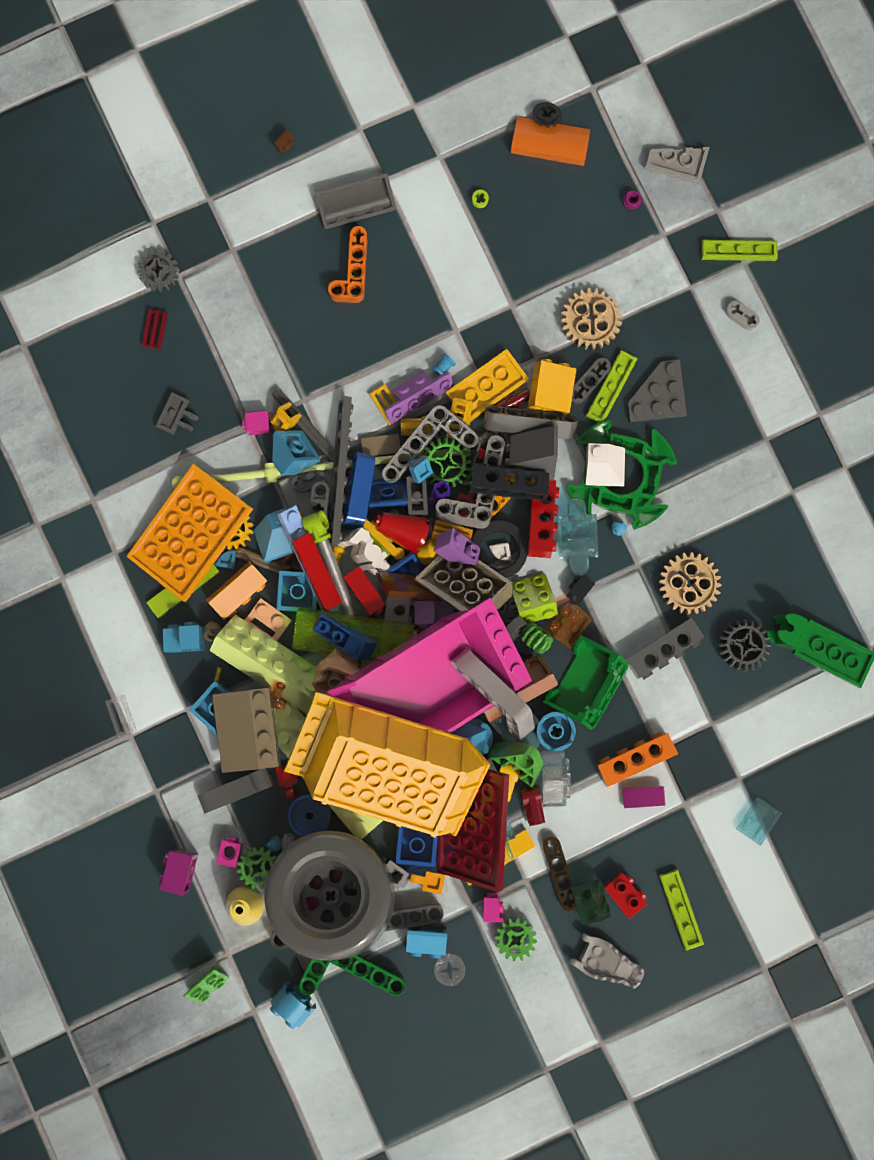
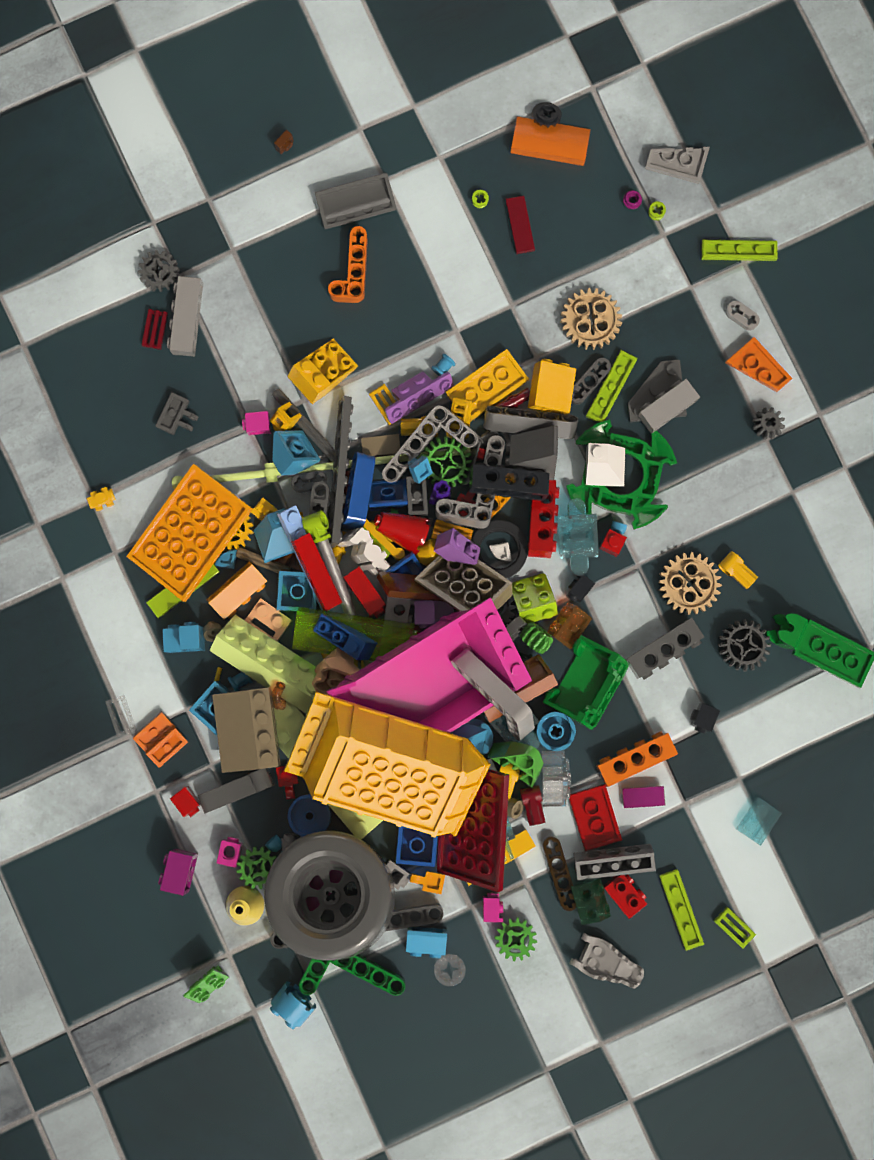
none -> yellow piece [87,487,116,511]
none -> orange slope [133,711,188,768]
none -> light grey brick [167,276,203,357]
none -> red brick [170,786,201,818]
none -> dark azure bush [228,672,253,692]
none -> yellow tile [251,498,278,521]
none -> yellow slope [287,338,358,404]
none -> dark red tile [506,196,535,254]
none -> dark tan tile [507,798,524,819]
none -> red tile [568,784,622,851]
none -> dark grey brick [573,844,656,880]
none -> red brick [599,529,627,557]
none -> light grey brick [638,379,700,434]
none -> lime bush [648,201,666,221]
none -> black brick [690,703,720,734]
none -> lime tile [713,907,756,949]
none -> yellow piece [718,551,758,589]
none -> orange wing [725,337,793,392]
none -> dark grey gear [752,407,785,440]

